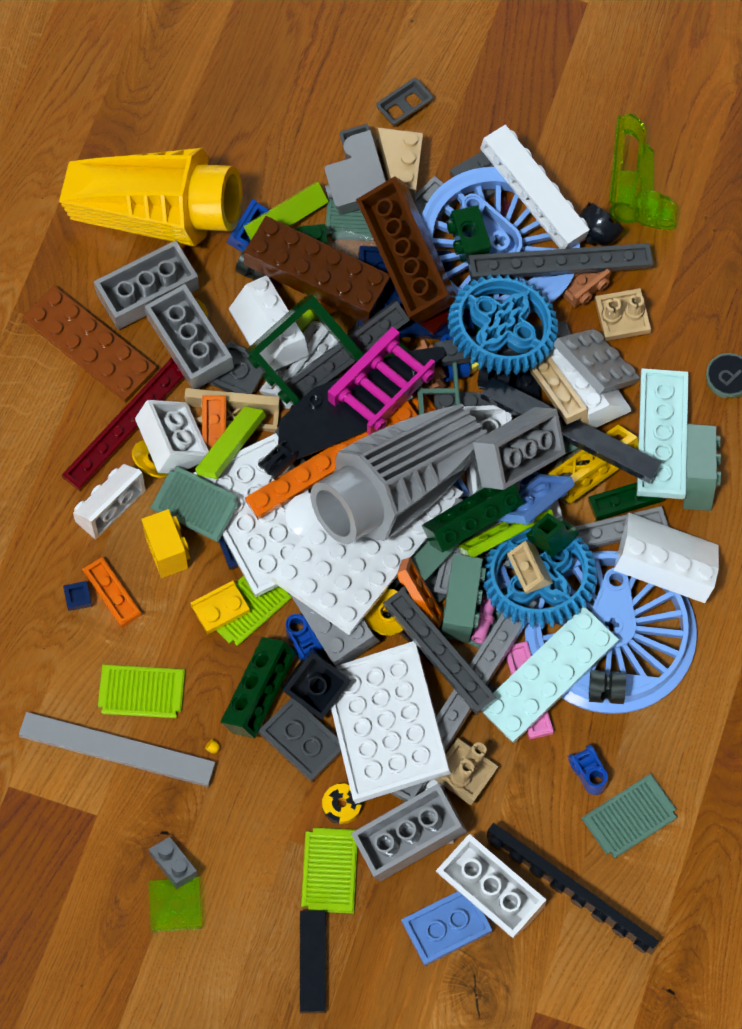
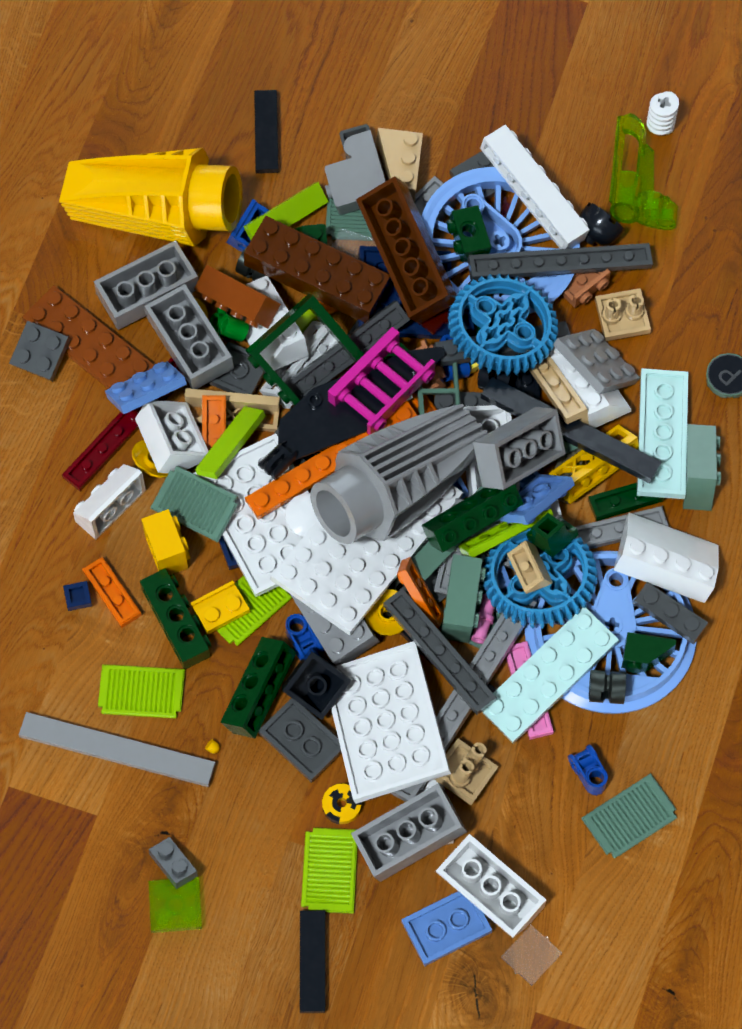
dark grey piece [376,78,433,126] -> none
black plate [486,823,659,955] -> none
none -> dark grey plate [9,321,71,382]
none -> medium blue plate [105,361,187,414]
none -> dark green brick [140,568,212,670]
none -> dark orange brick [194,265,281,329]
none -> green beam [209,307,249,342]
none -> black tile [254,90,279,174]
none -> clear piece [501,925,562,986]
none -> dark green slope [621,632,676,673]
none -> dark grey plate [633,582,708,644]
none -> white piece [646,91,679,135]

